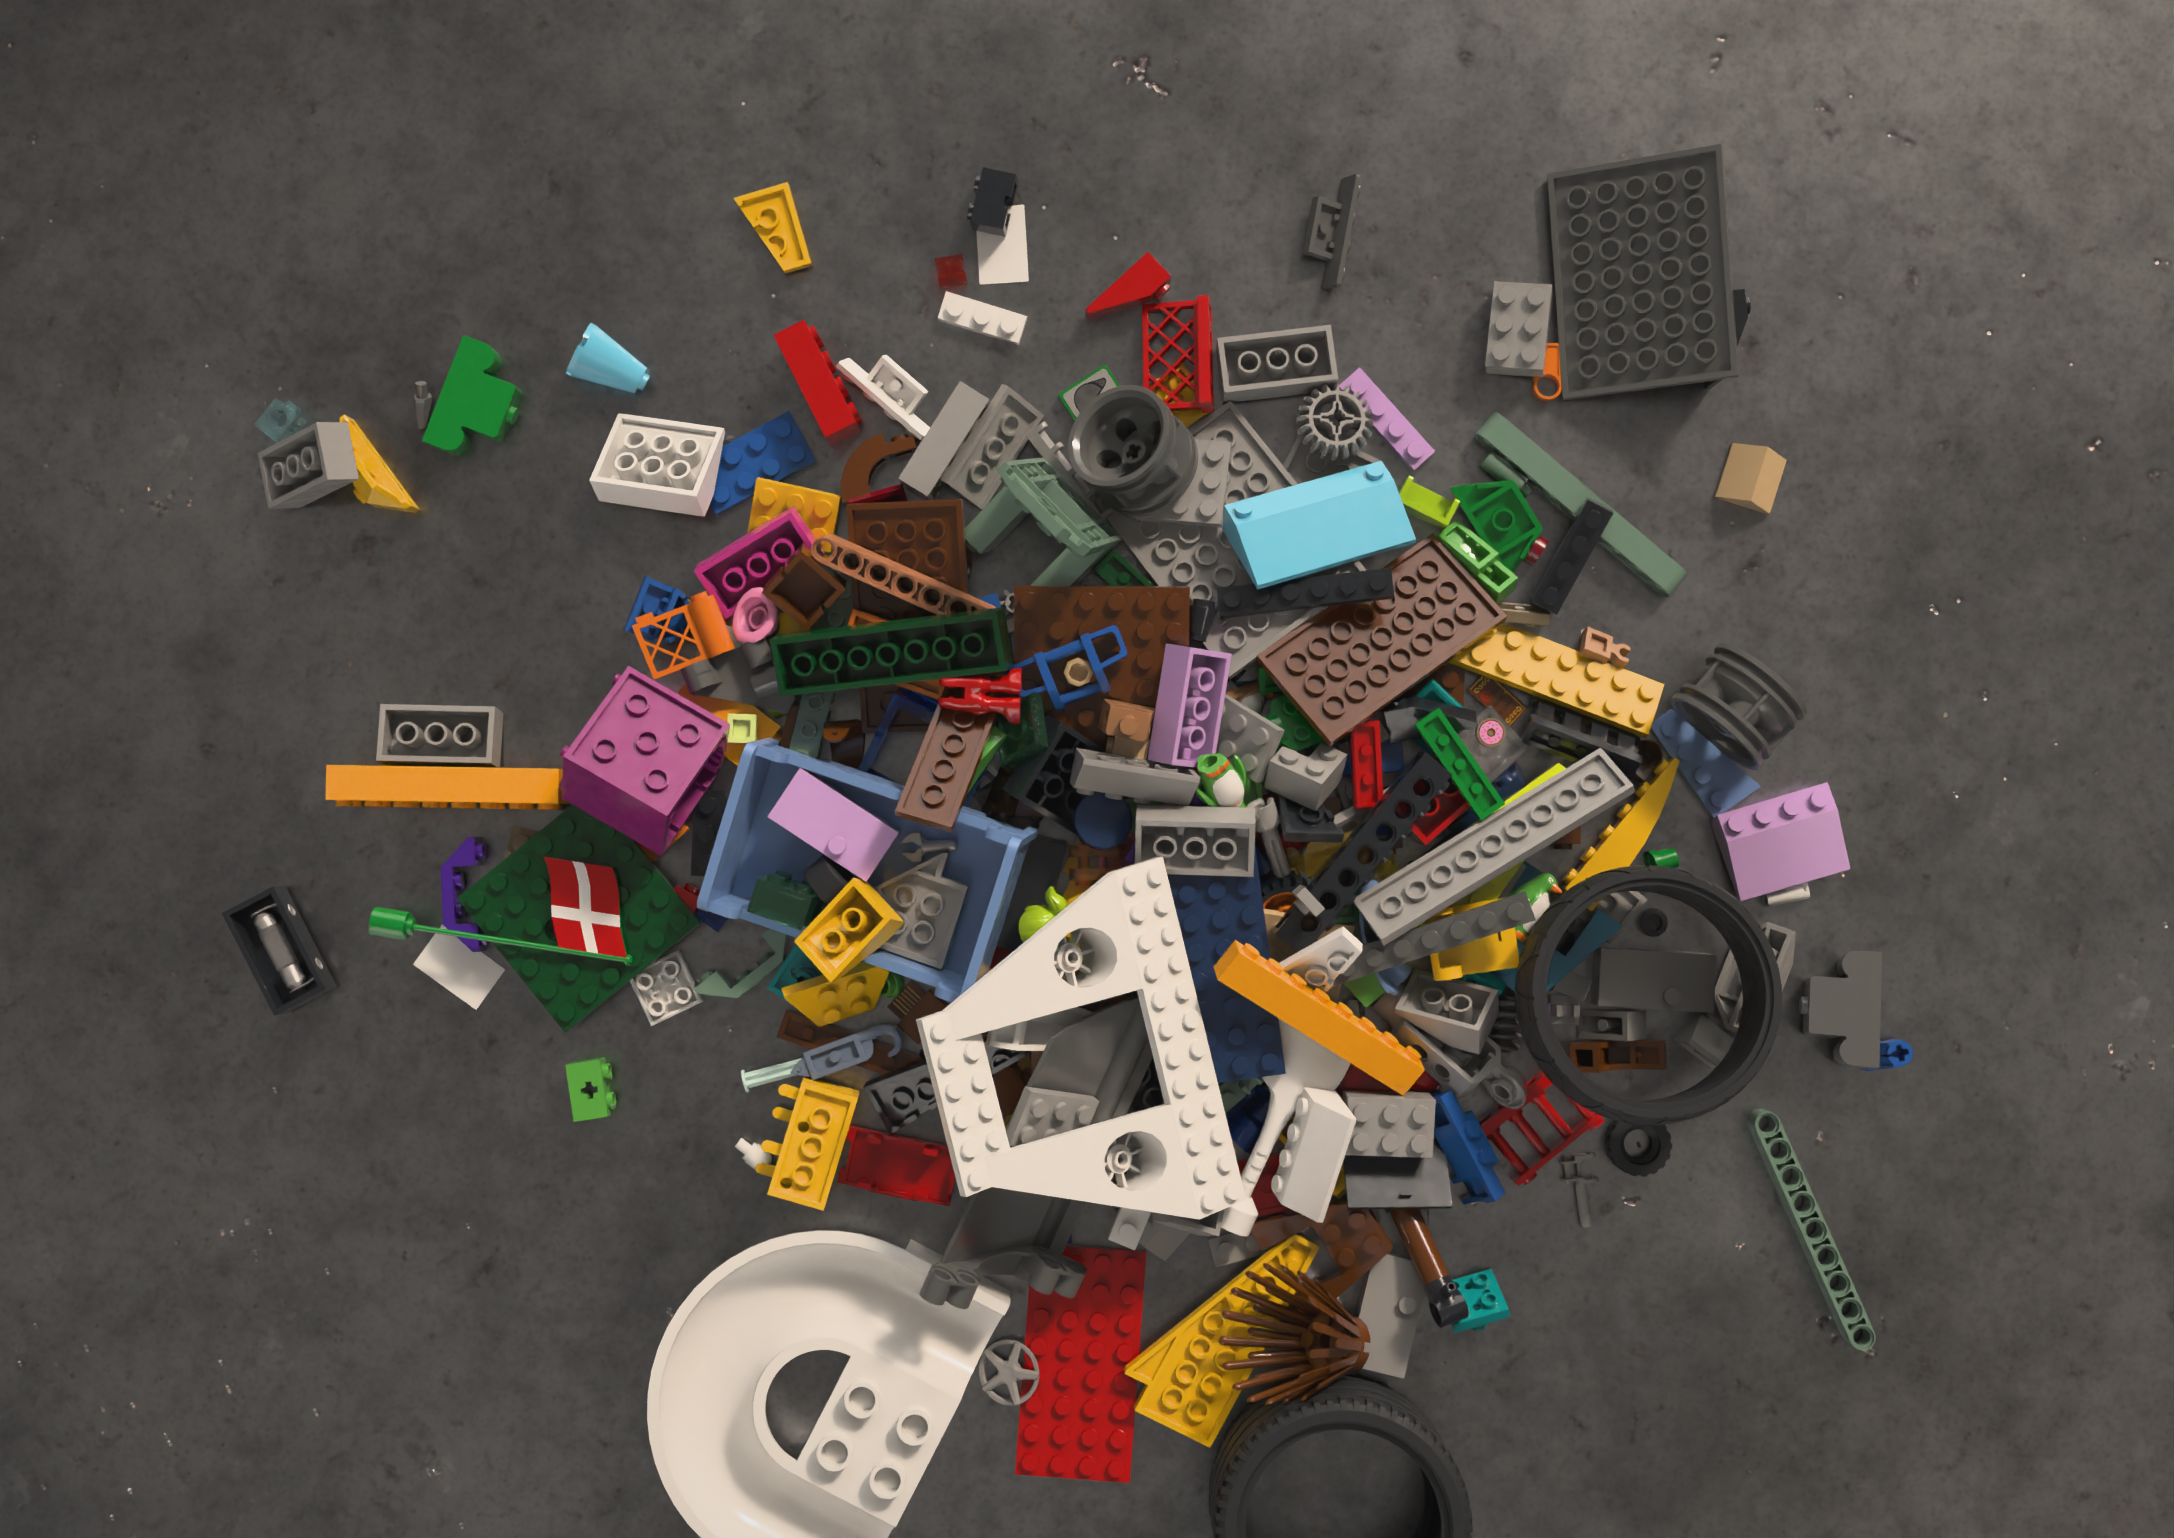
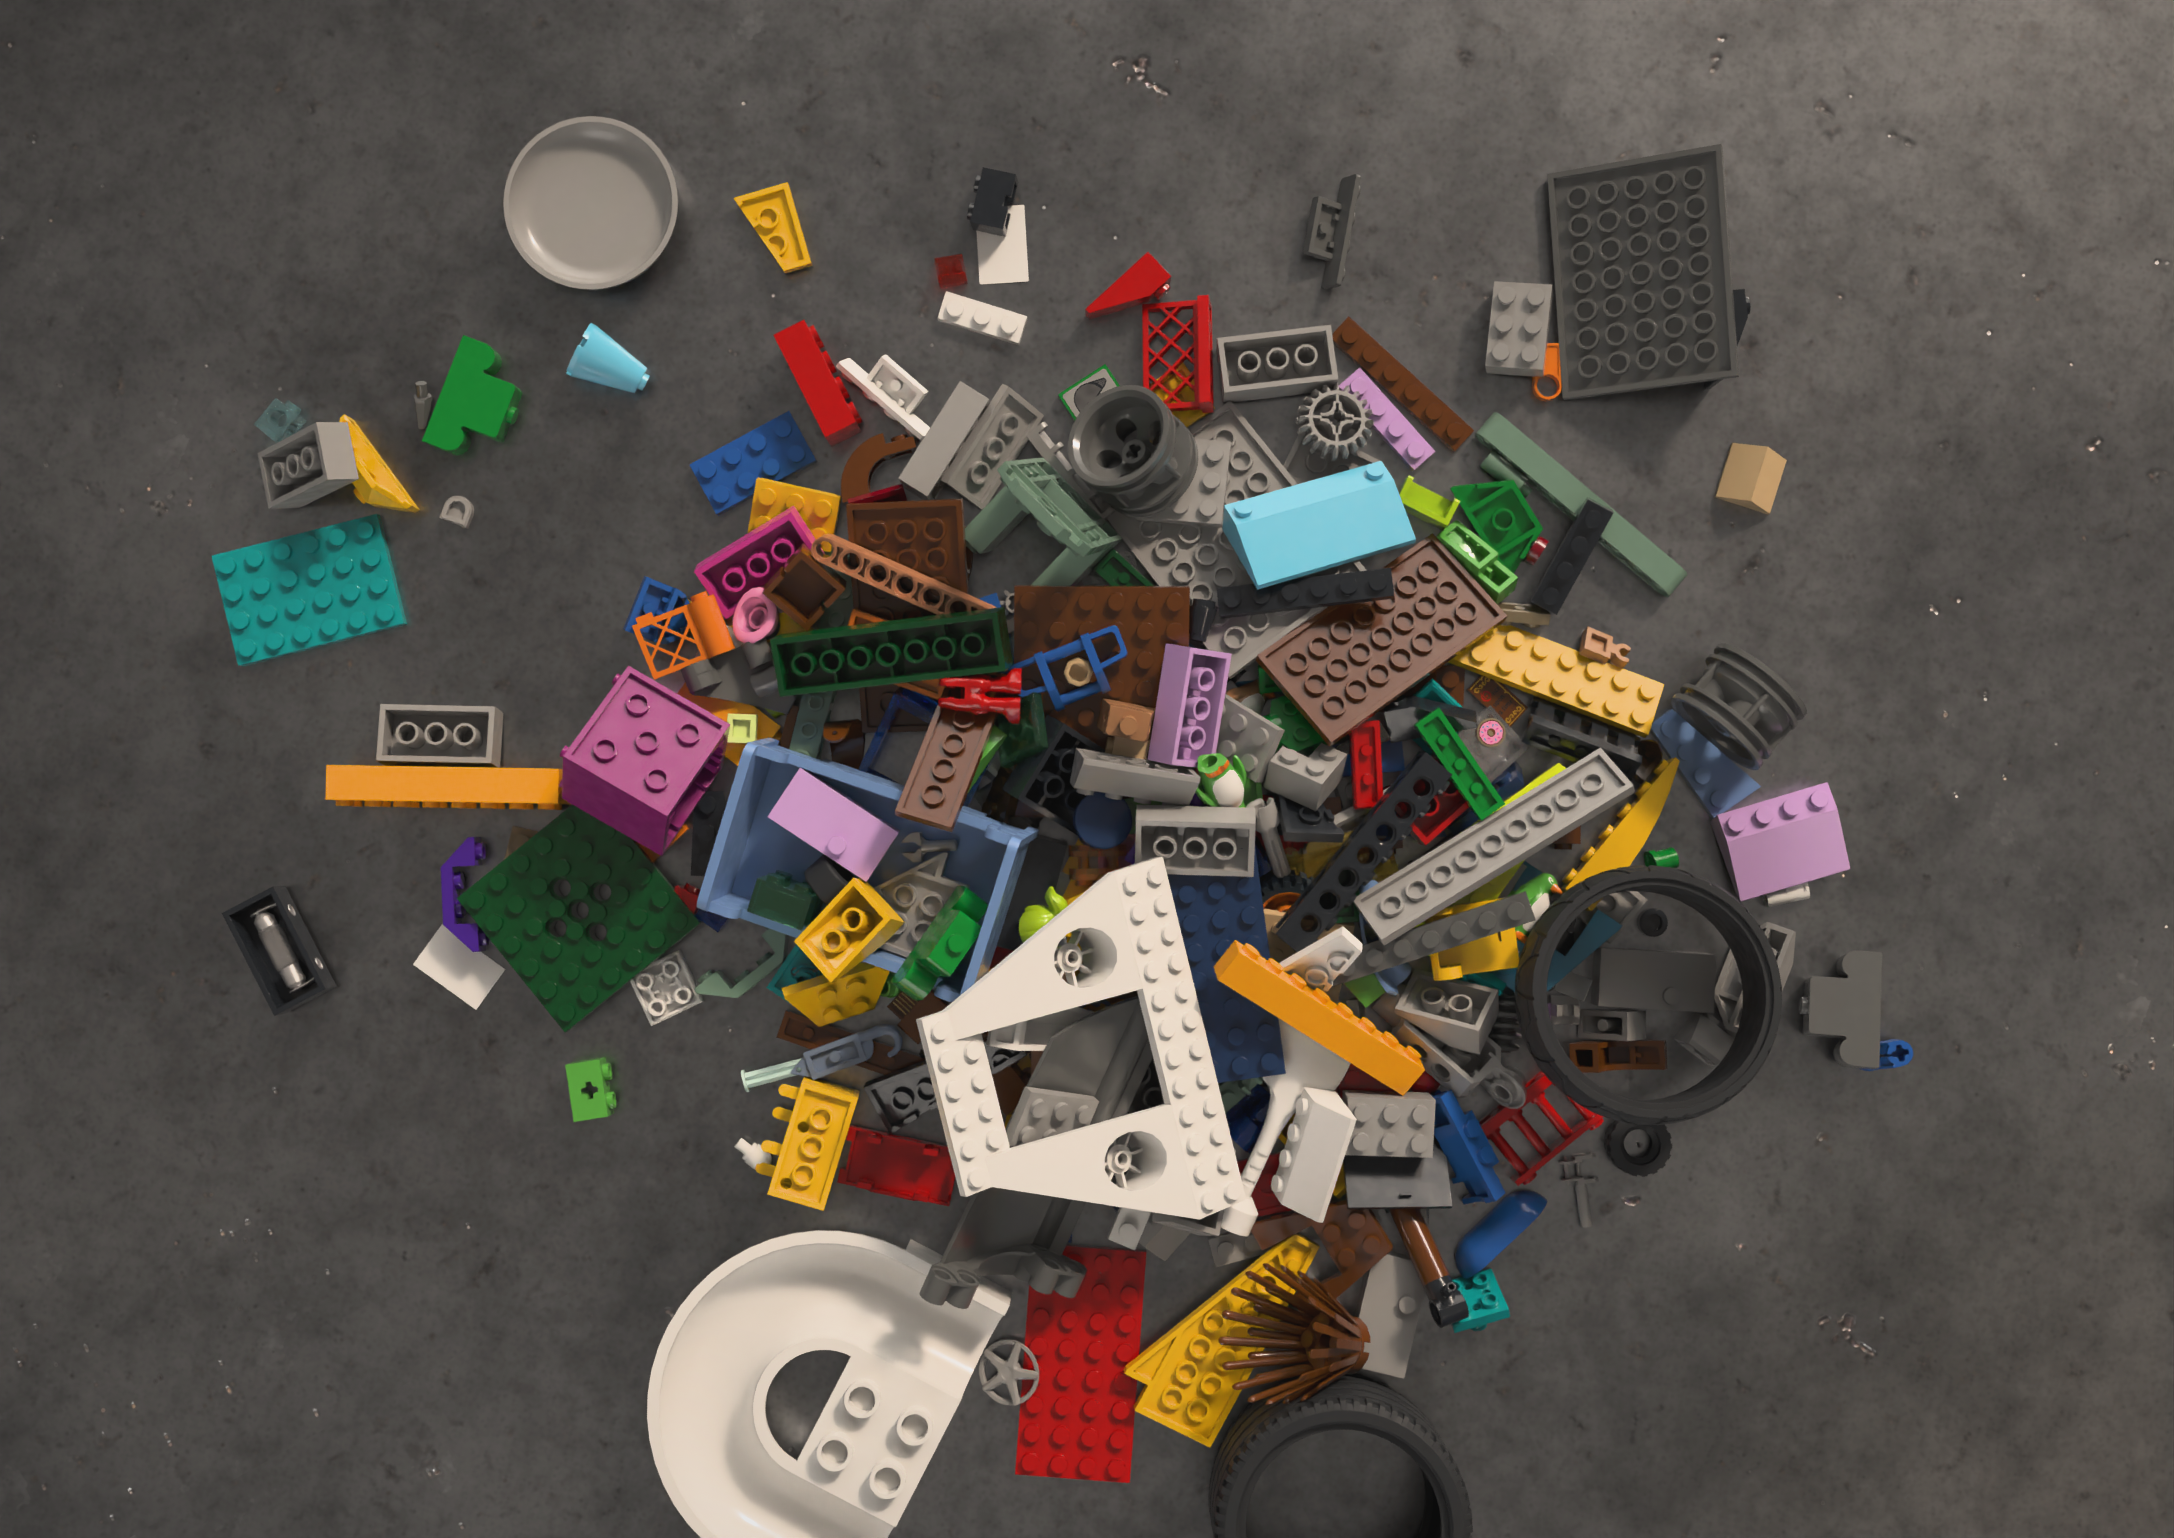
flag [369,857,633,966] -> none
white slope [589,413,725,517] -> none
light grey plate [1291,885,1325,917] -> none
sand green beam [1747,1108,1876,1351] -> none
none -> teal plate [211,514,407,666]
none -> light grey tile [439,496,474,529]
none -> light grey dish [503,116,678,290]
none -> green brick [890,886,989,1000]
none -> reddish brown plate [1332,316,1474,453]
none -> blue brick [1455,1190,1547,1278]

